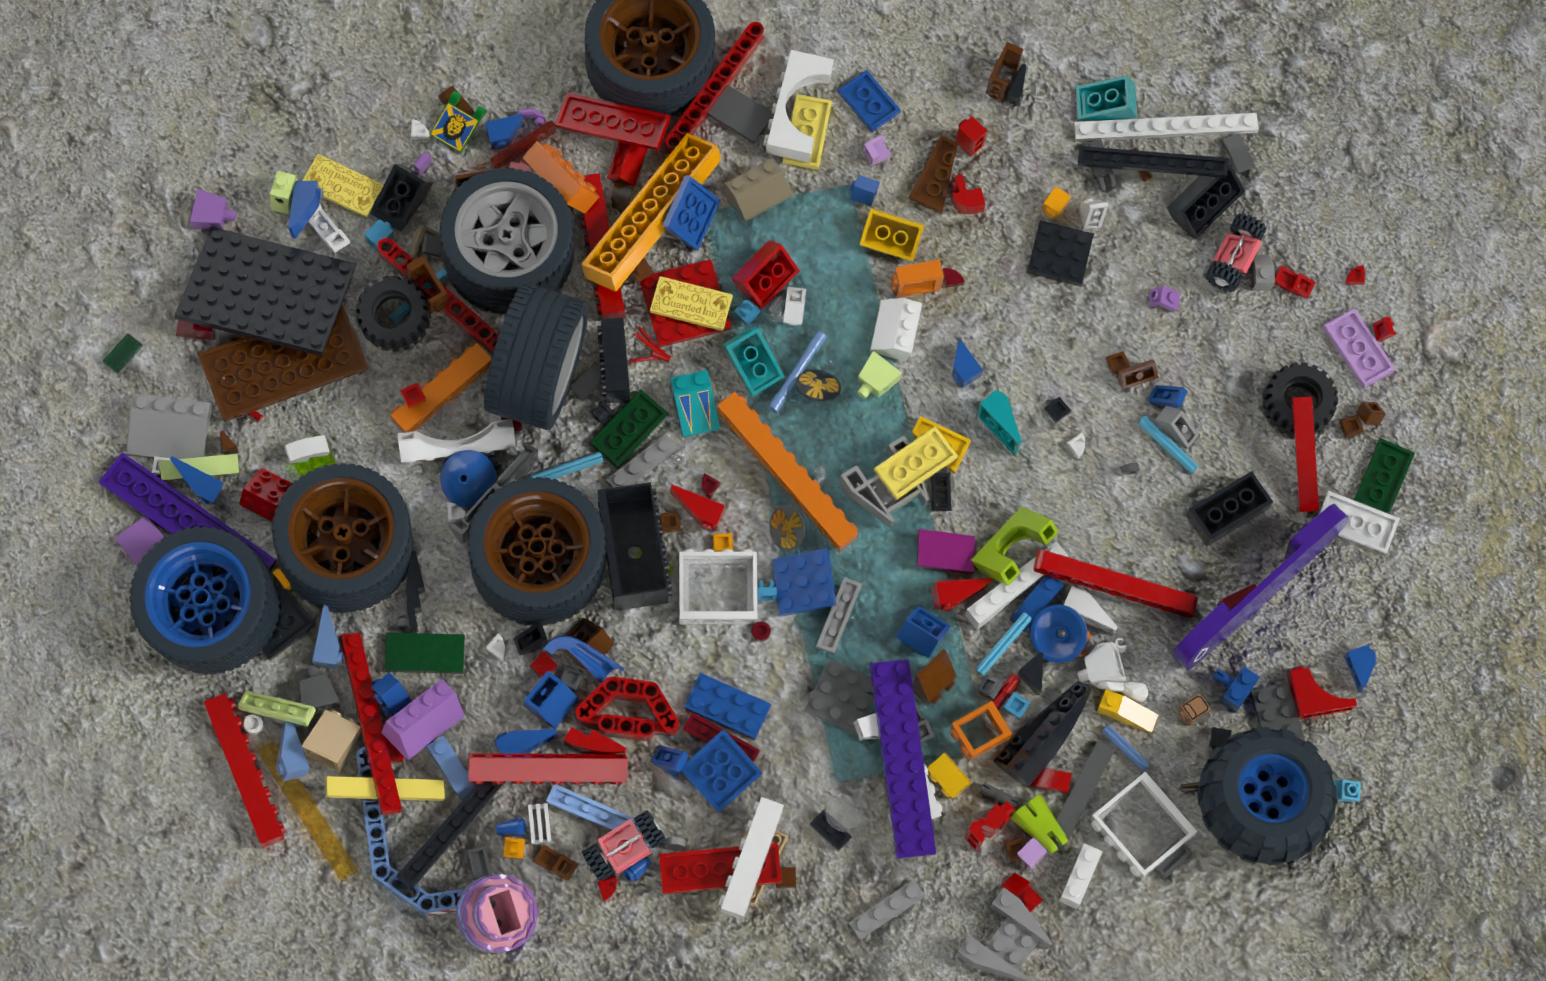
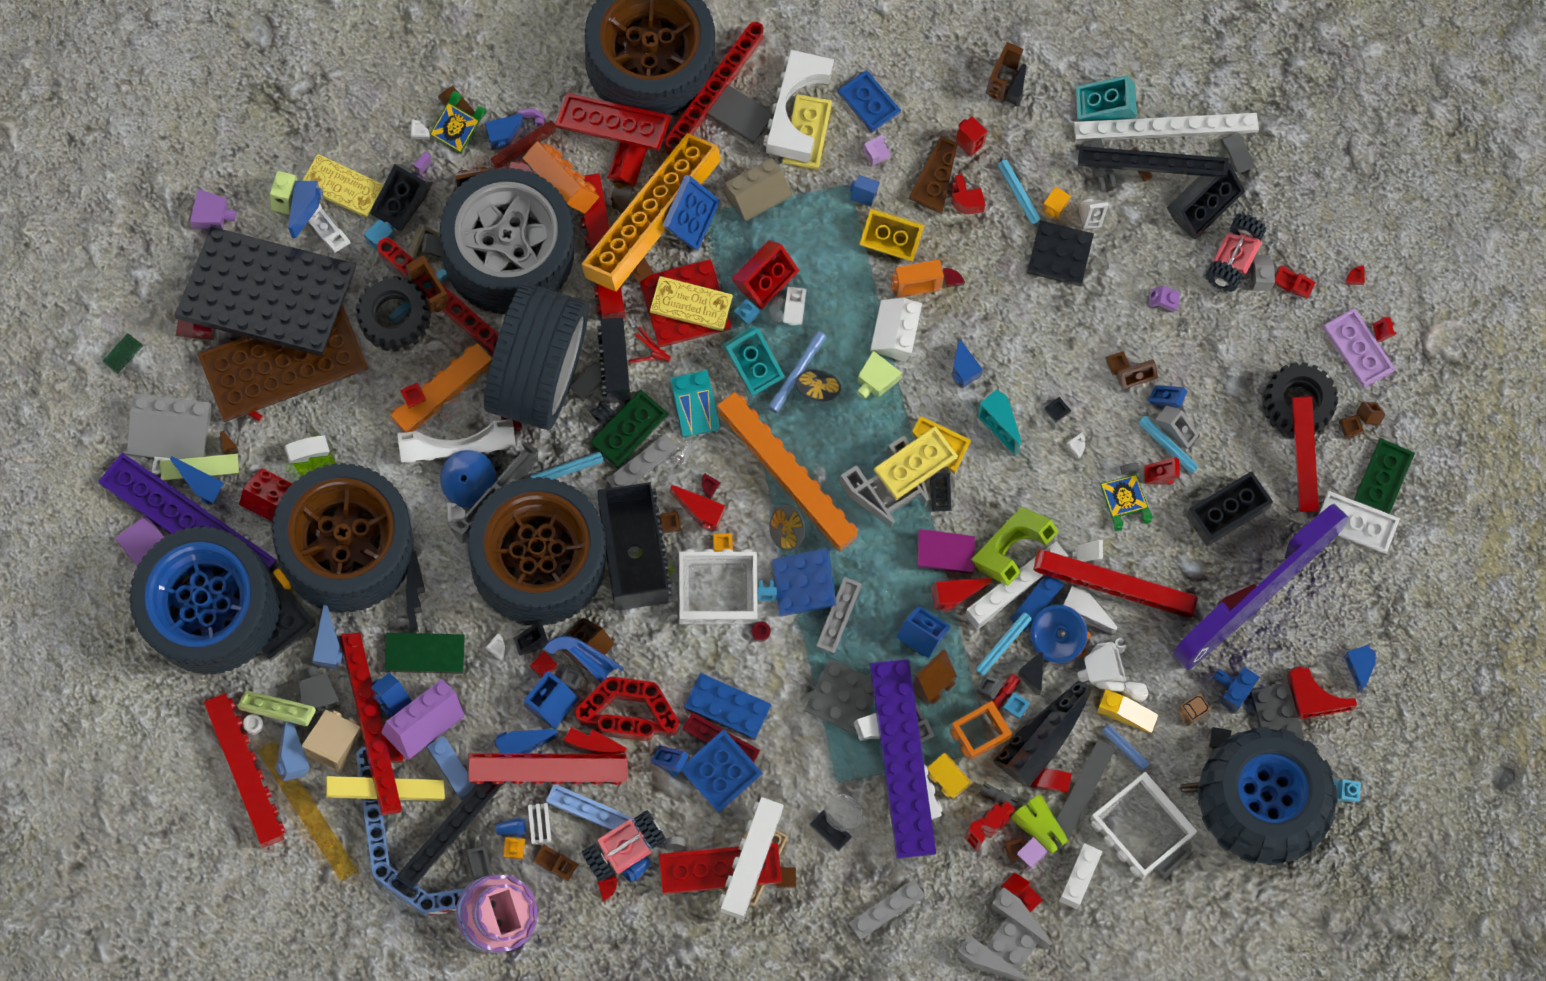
none -> medium azure axle [998,160,1041,224]
none -> white slope [1072,540,1103,566]
none -> flag [1100,474,1153,531]
none -> red slope [1144,457,1180,485]

